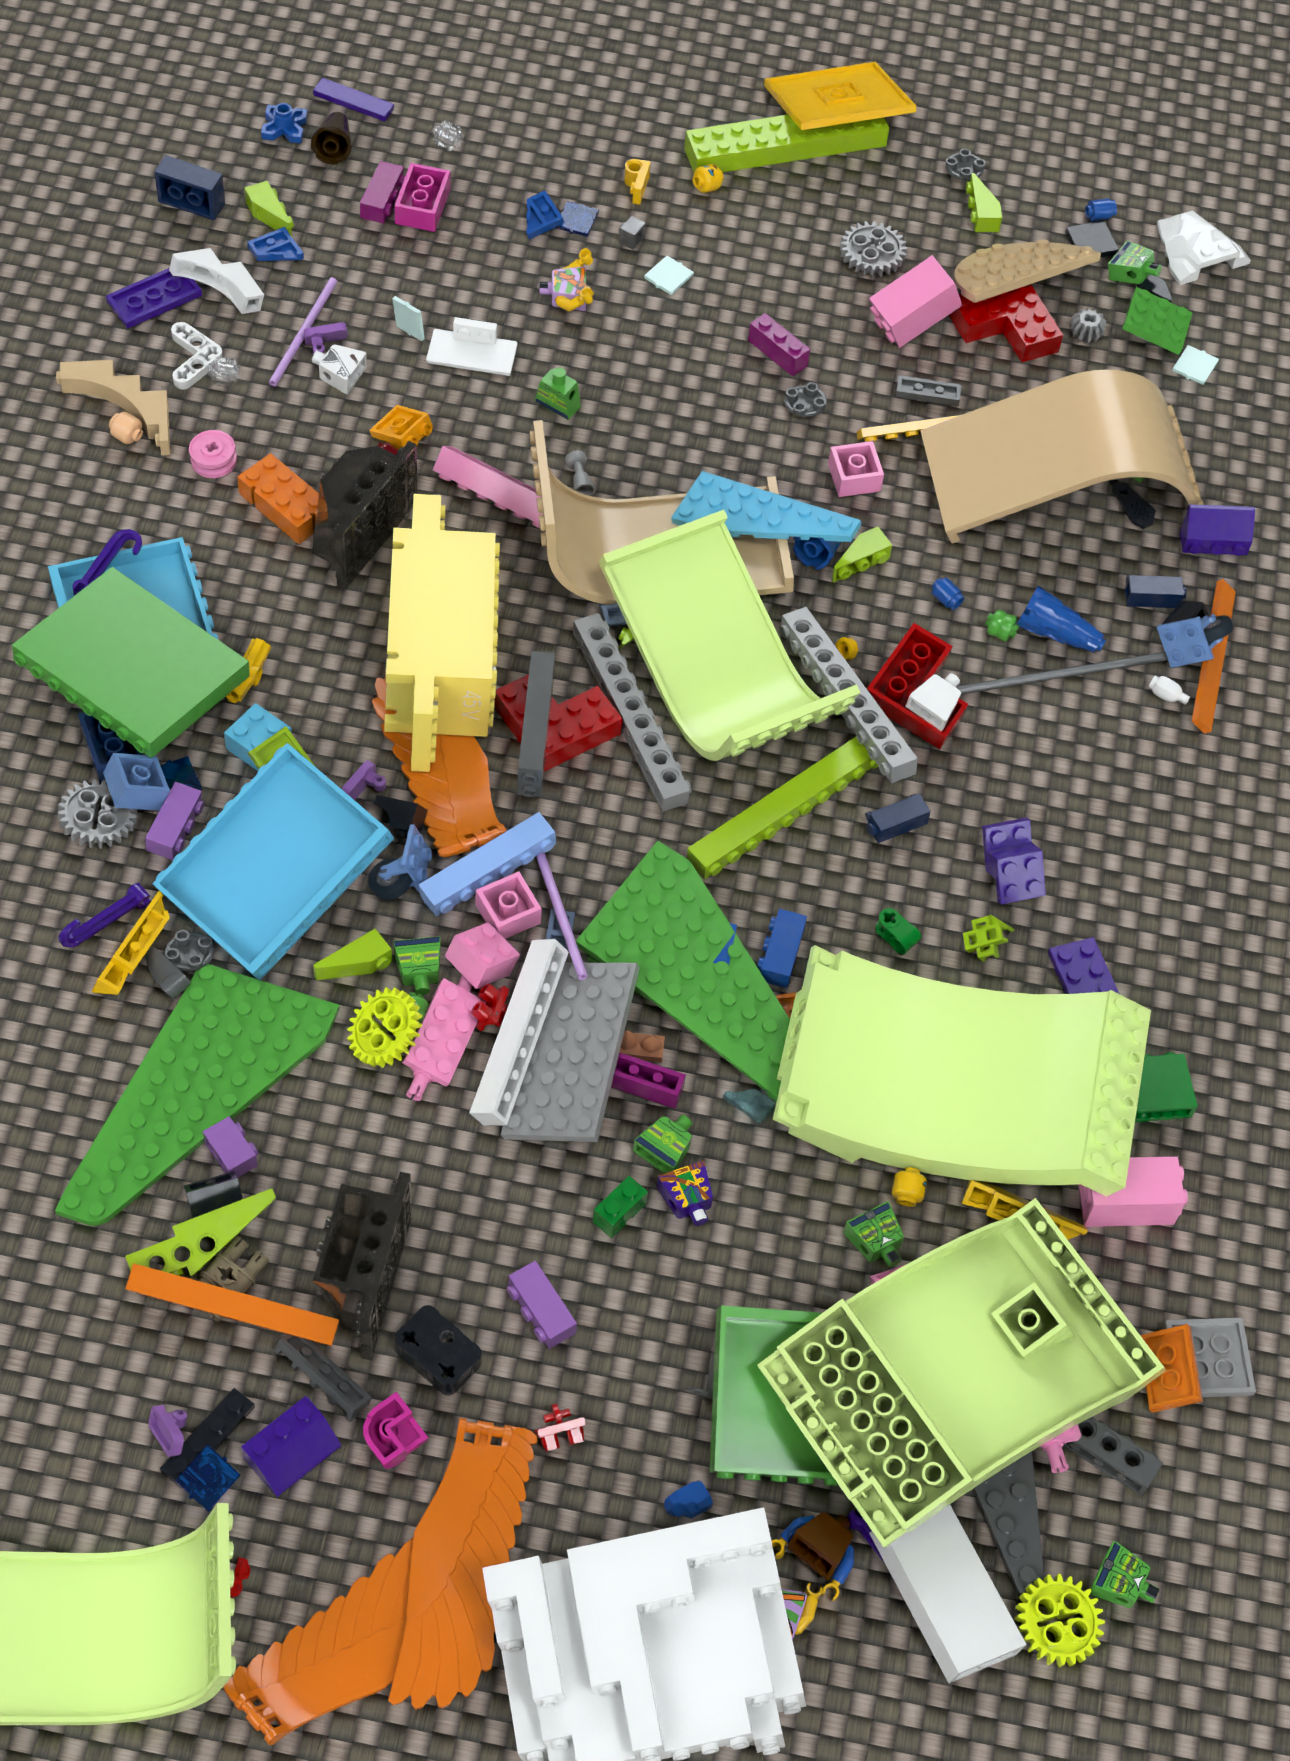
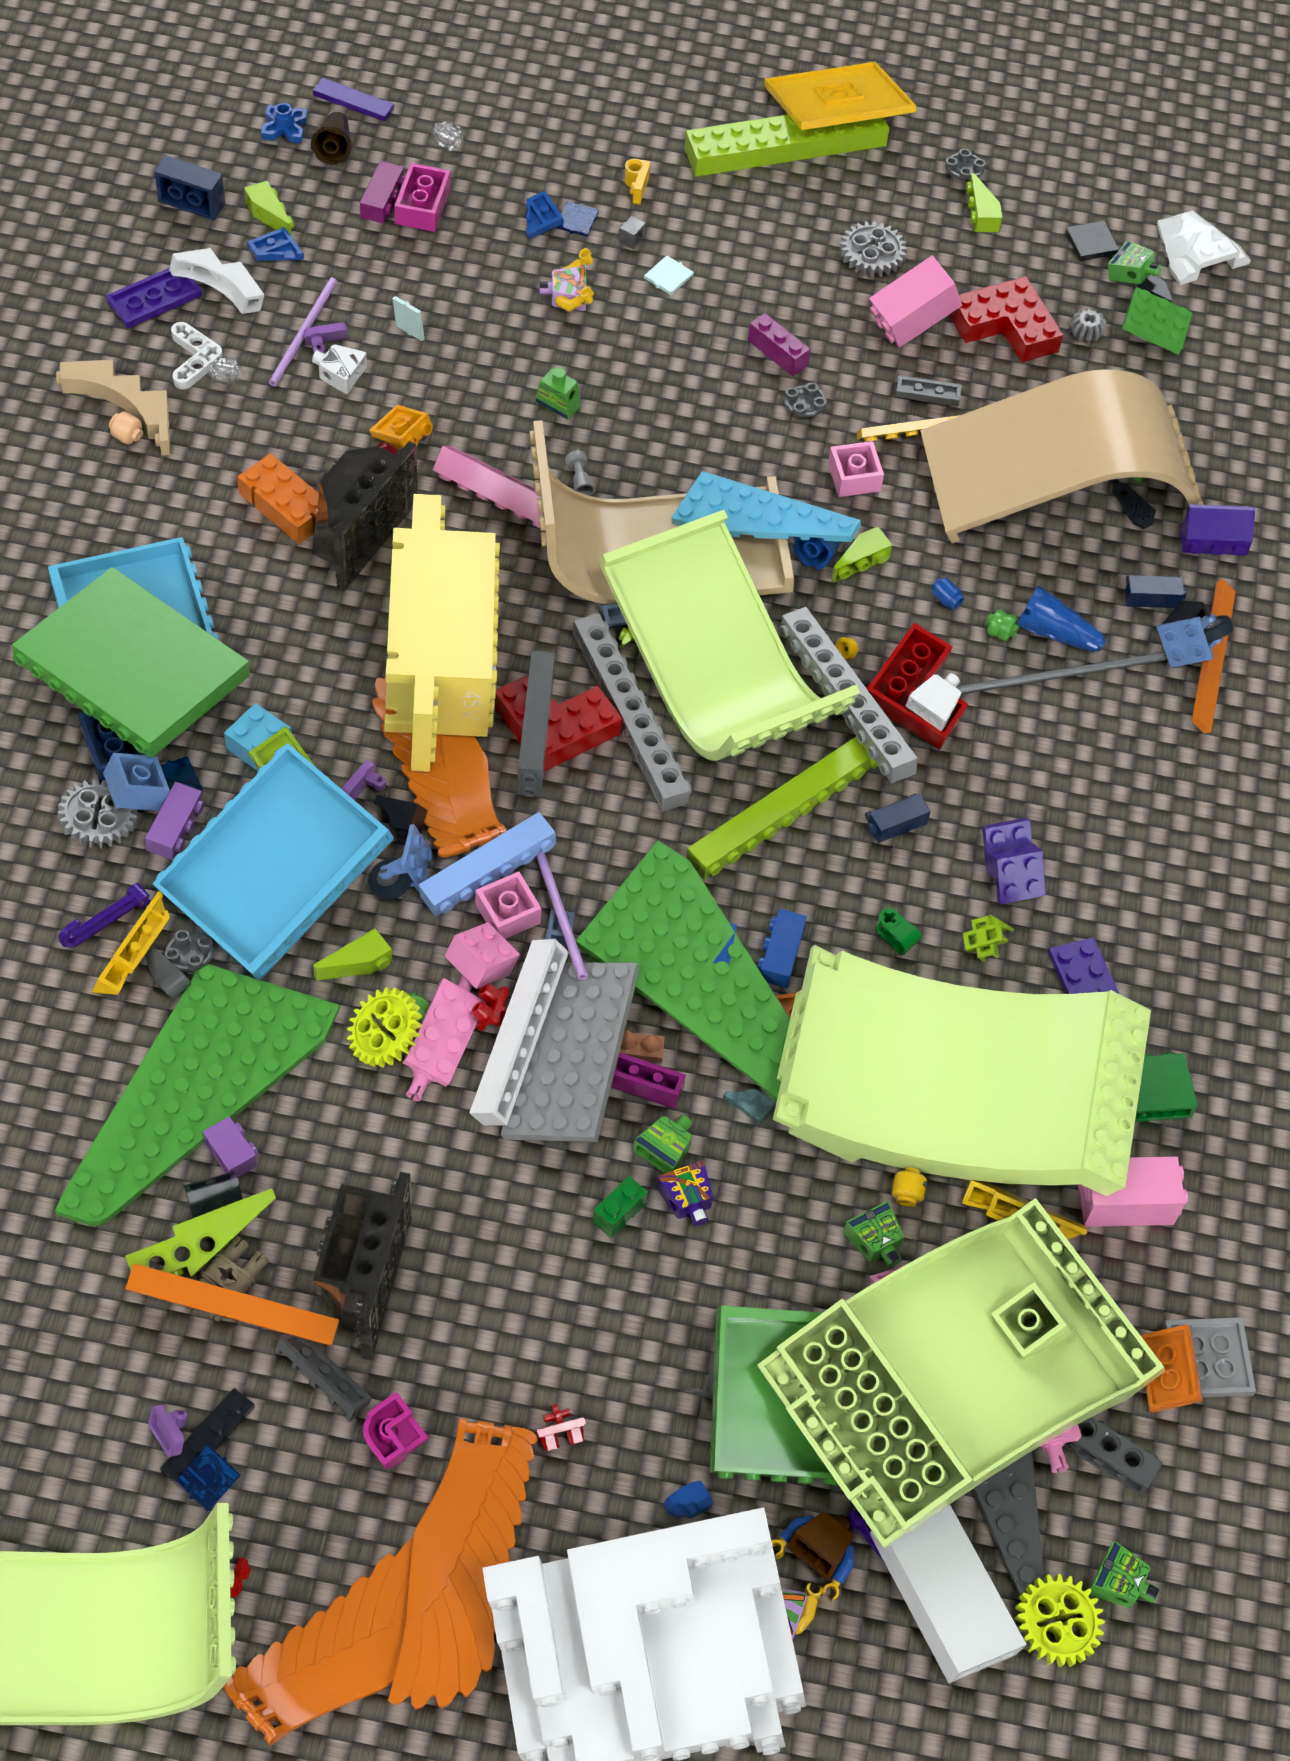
dark purple piece [72,529,143,596] -> none
bright pink wheel [189,430,237,478] -> none
yellow piece [226,638,271,703] -> none
dark purple slope [241,1396,341,1497] -> none
bright green torso [393,936,441,995] -> none
black axle [395,1305,482,1396] -> none
white bracket [426,317,517,376] -> none
medium lavender brick [506,1260,577,1349] -> none
yellow head [693,164,724,193] -> none
tan plate [954,239,1101,303] -> none
blue brick [1085,198,1117,221] -> none
white plant [1149,675,1190,705] -> none
light aqua piece [1172,345,1219,385] -> none

